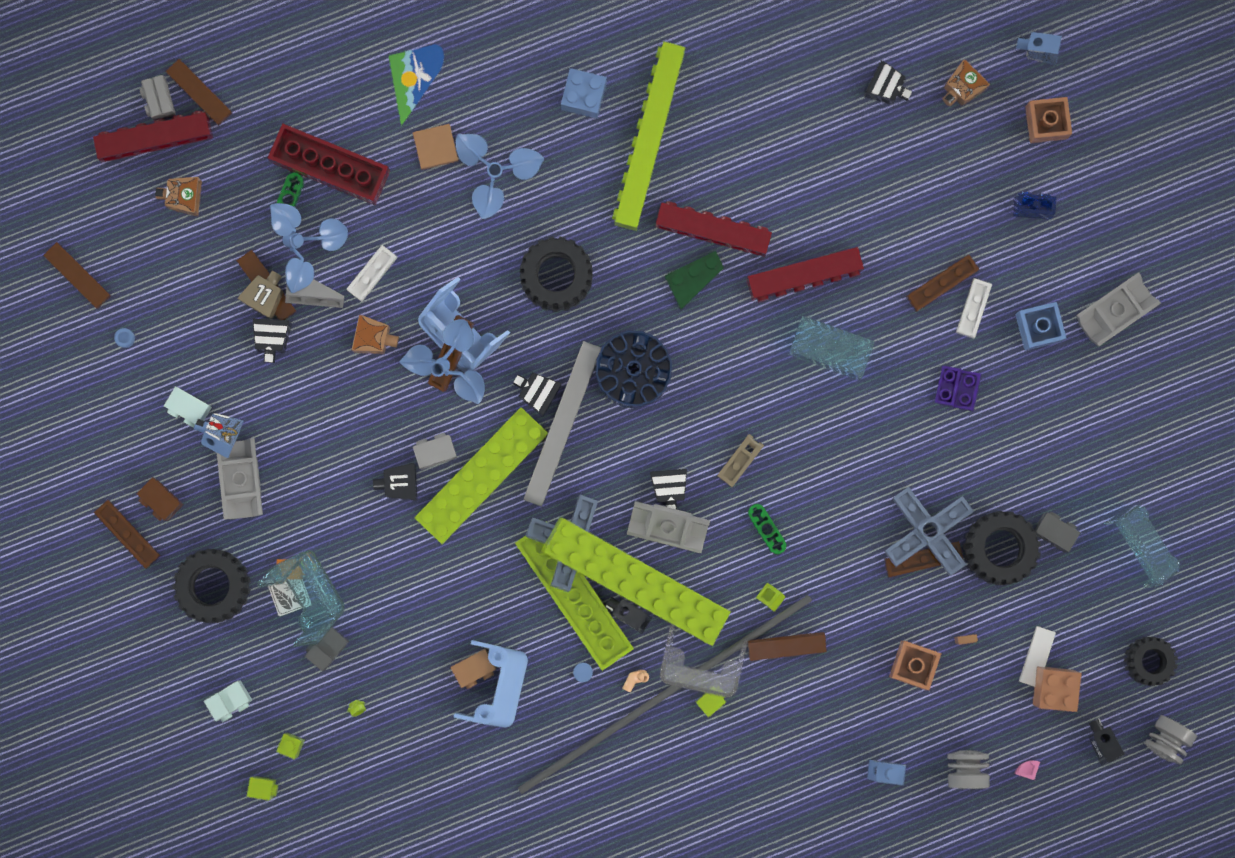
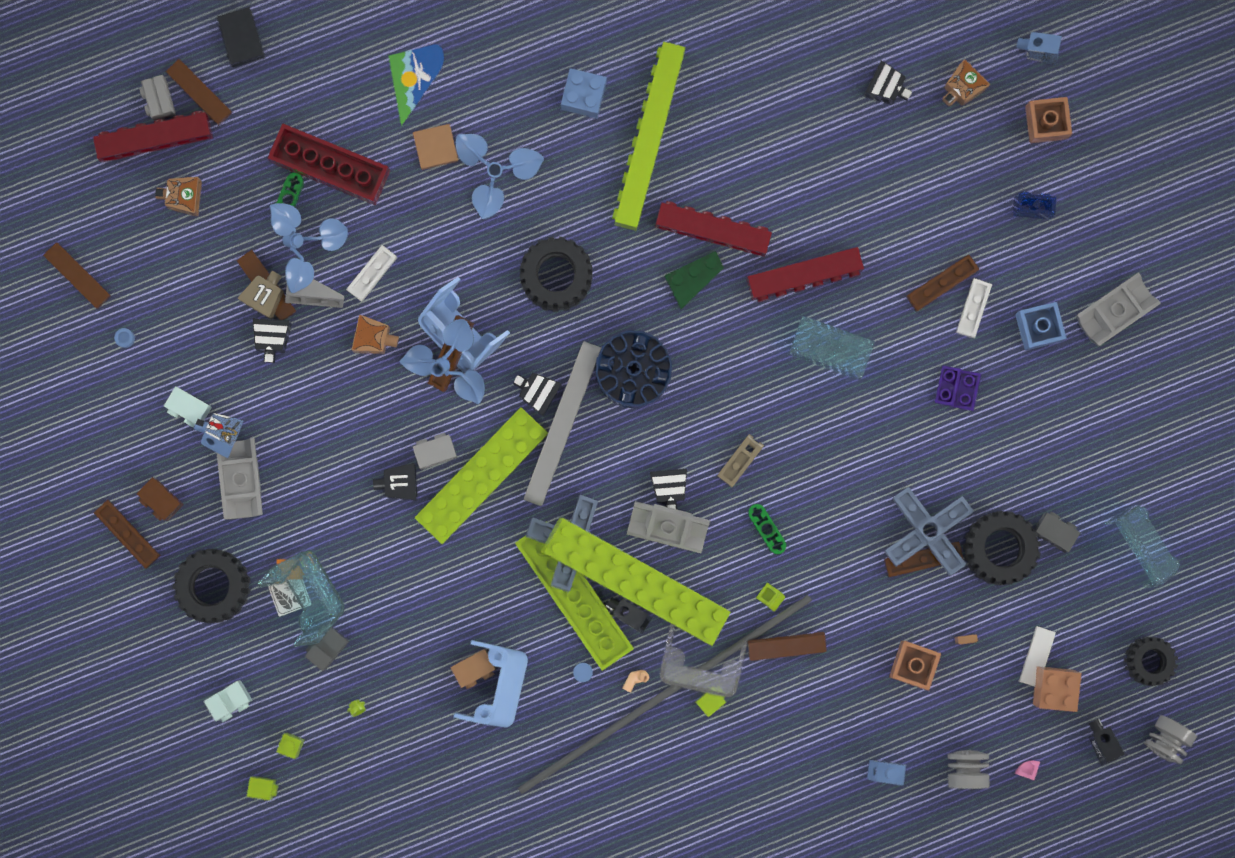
none -> black piece [217,7,265,67]

